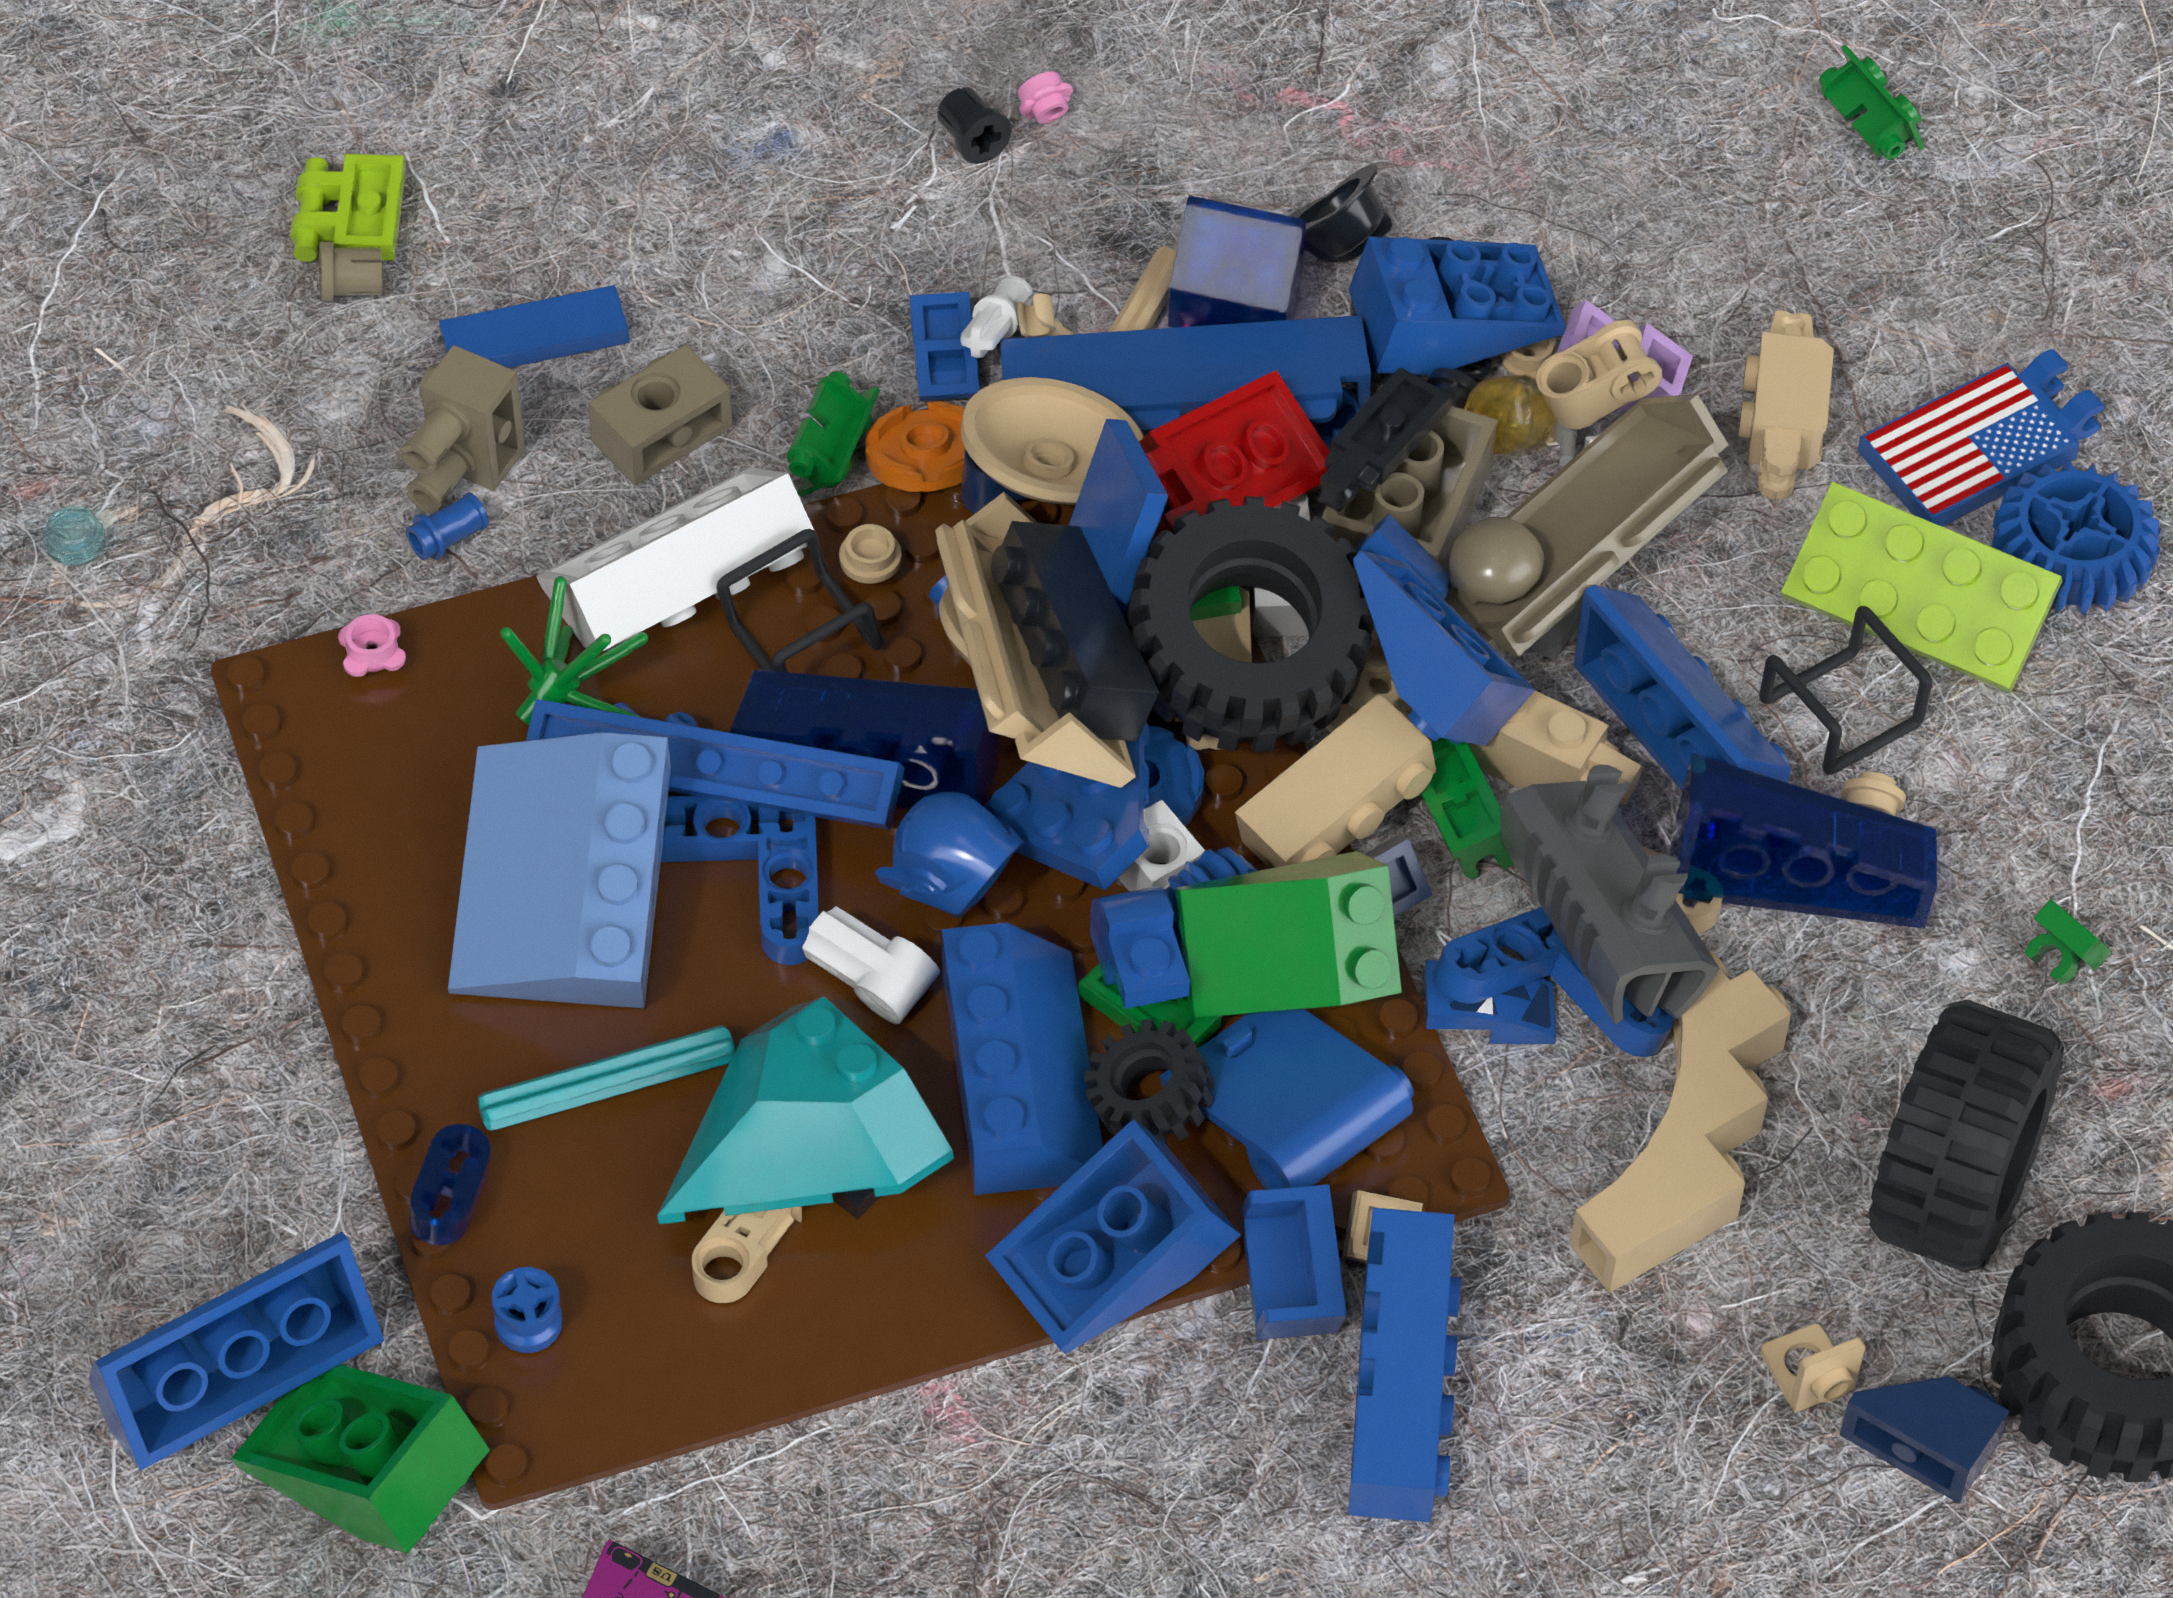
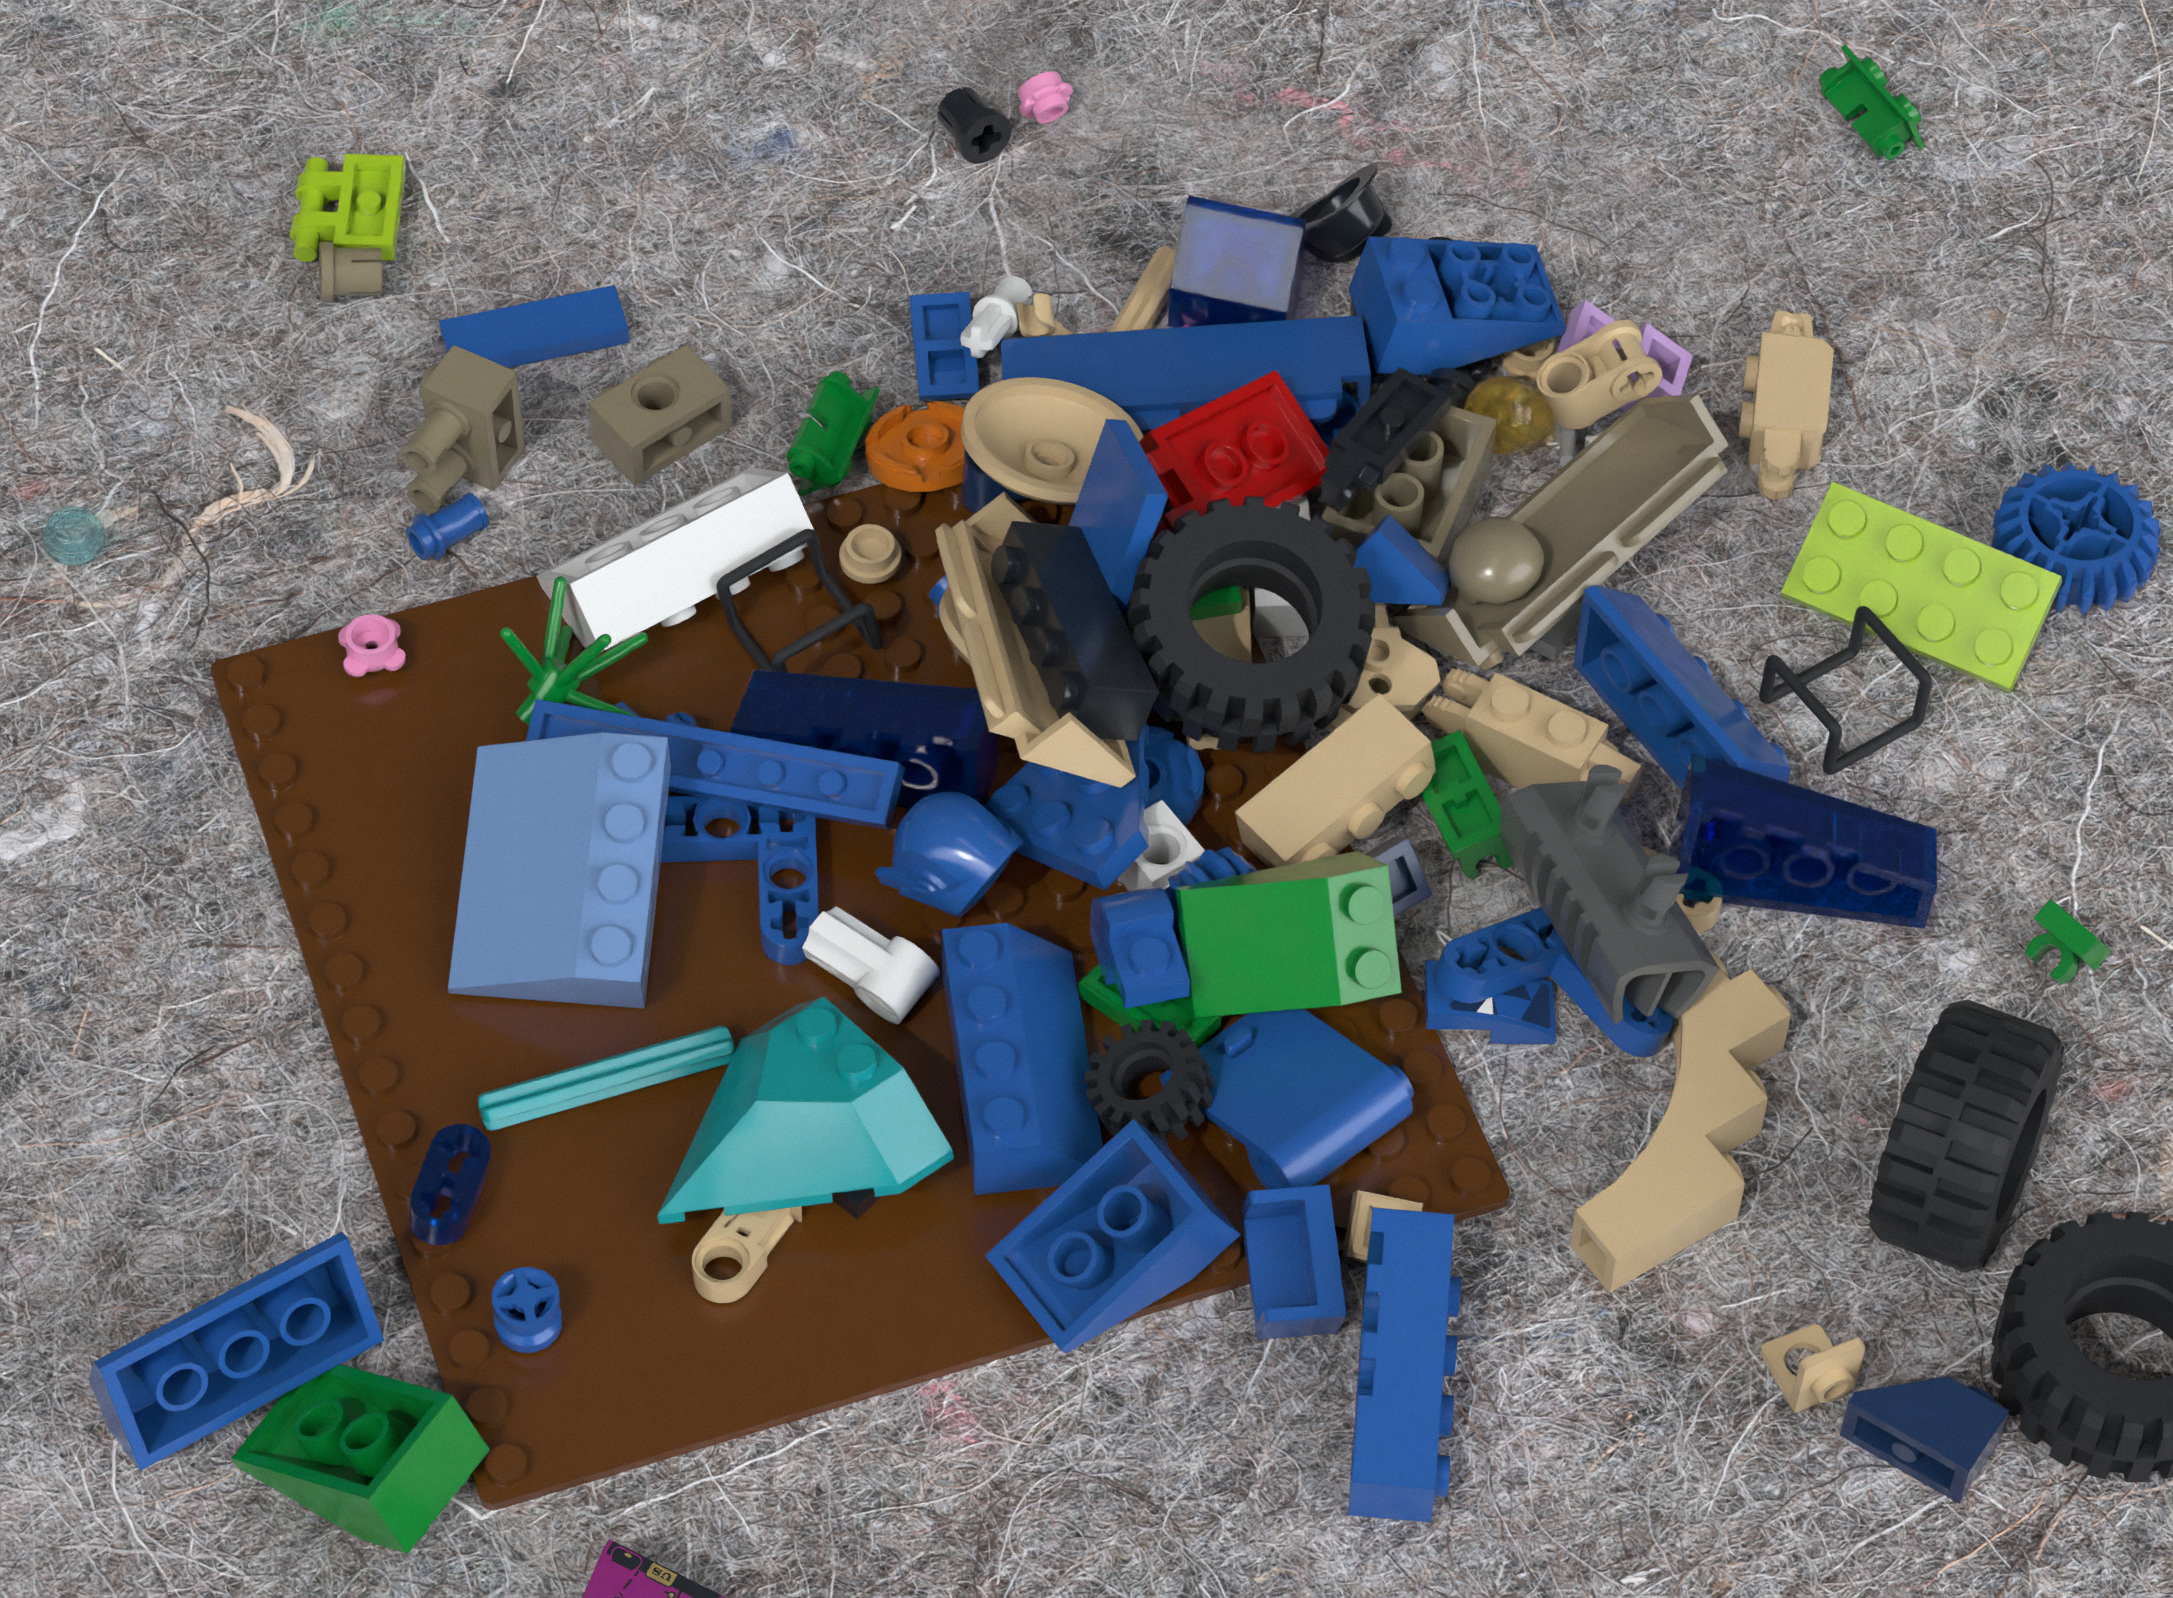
blue slope [1352,550,1536,746] -> none
tan plate [1841,772,1906,825] -> none
tile [1858,349,2105,527] -> none

